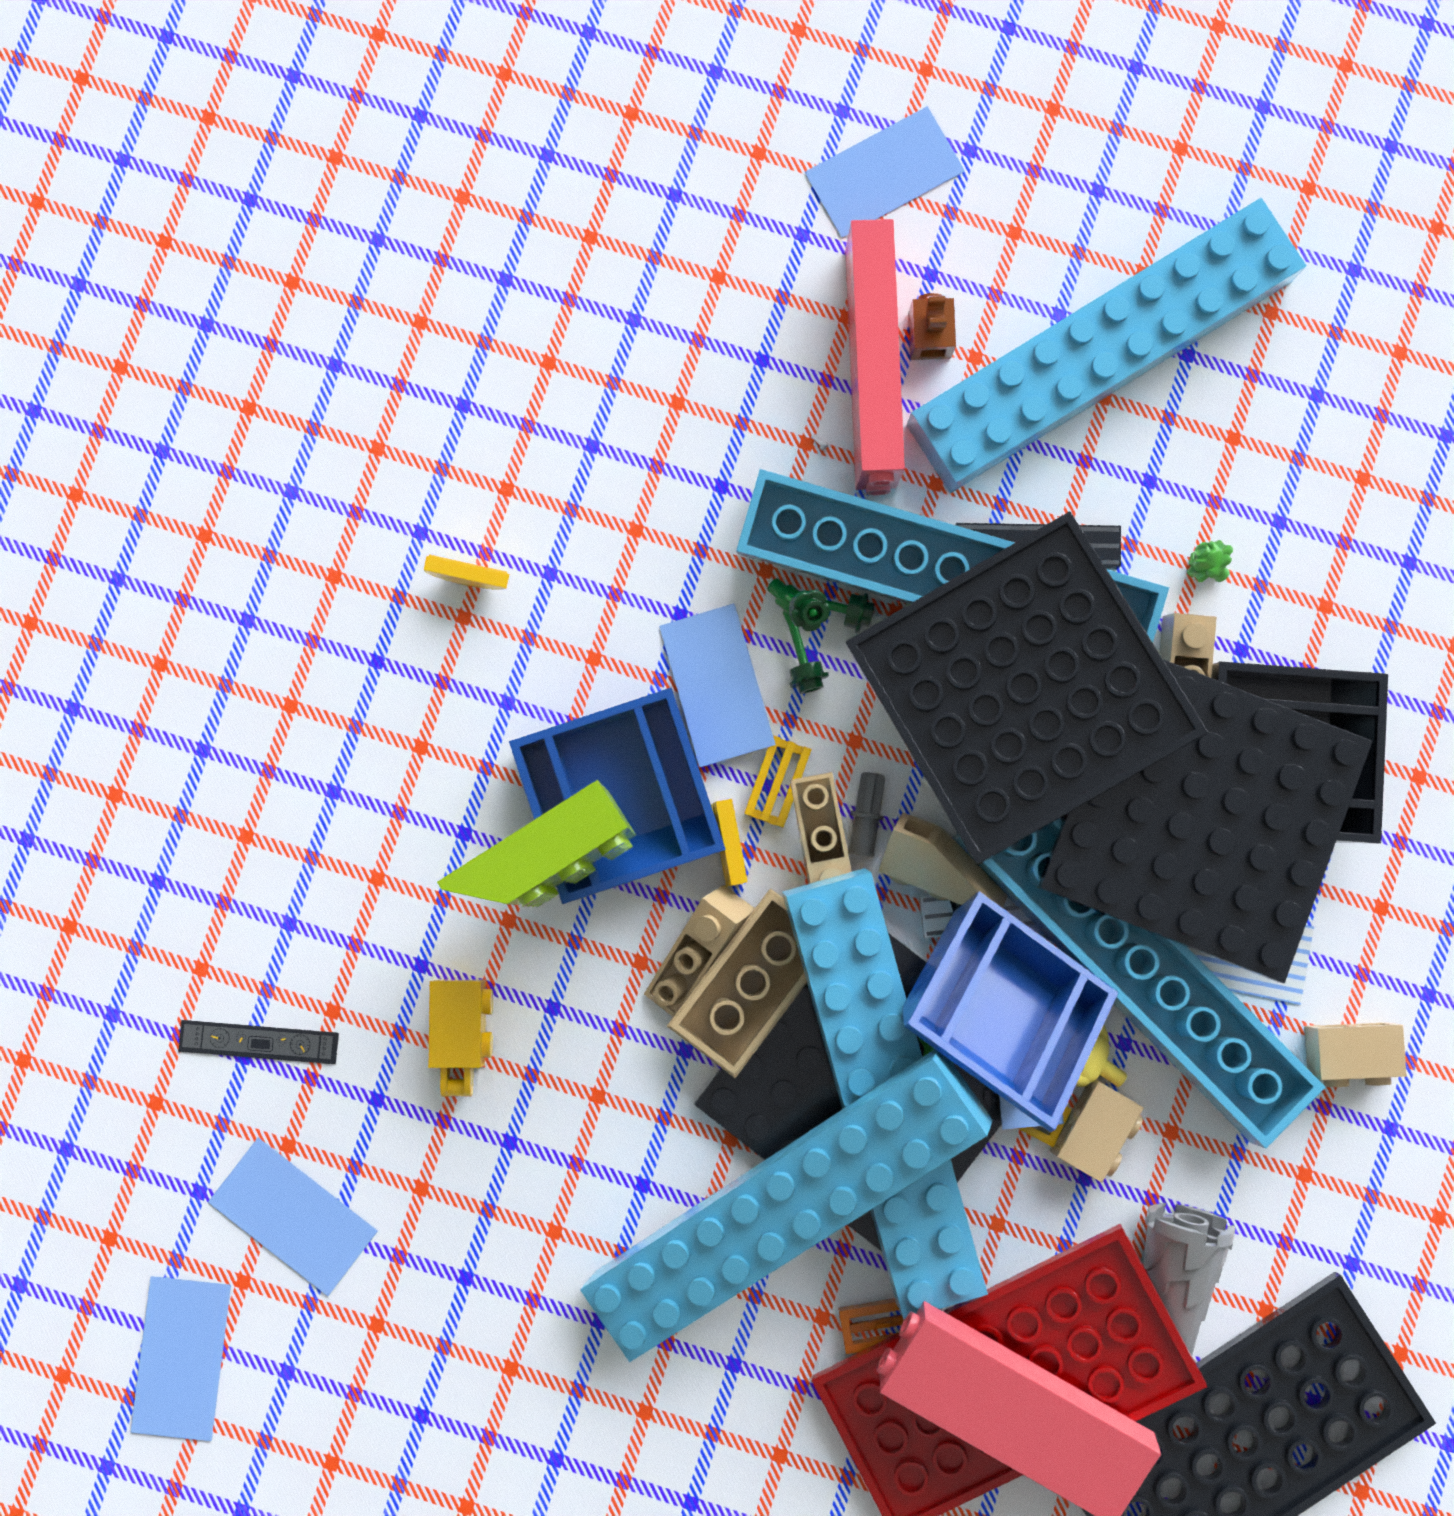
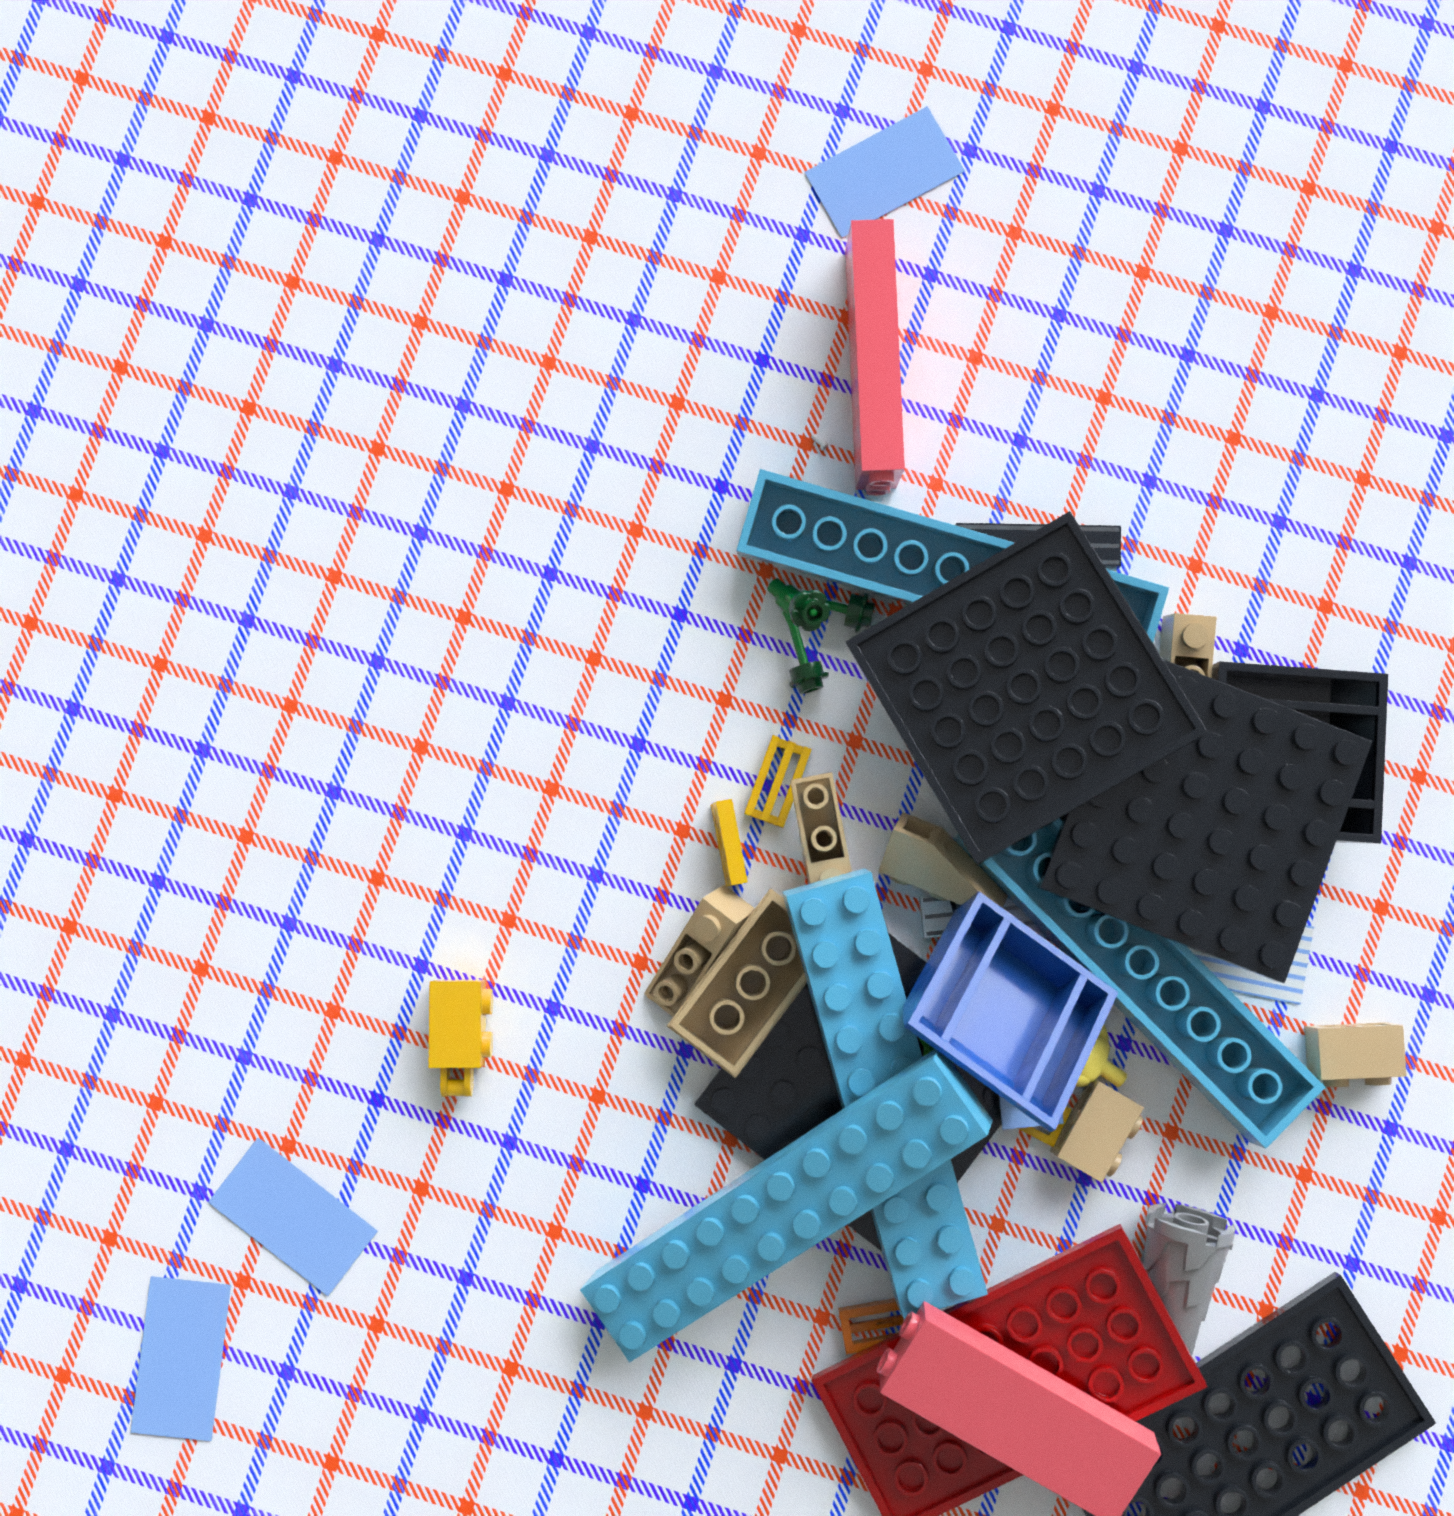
sticker [178,1020,339,1064] -> none
yellow tile [423,554,510,590] -> none
lime slope [437,780,636,908] -> none
blue slope [509,688,726,905] -> none
light blue sticker [659,603,776,767] -> none
dark grey axle [848,772,885,857] -> none
medium azure brick [906,197,1307,493] -> none
dark orange brick [908,293,956,360] -> none
bright green plant [1187,540,1233,582] -> none

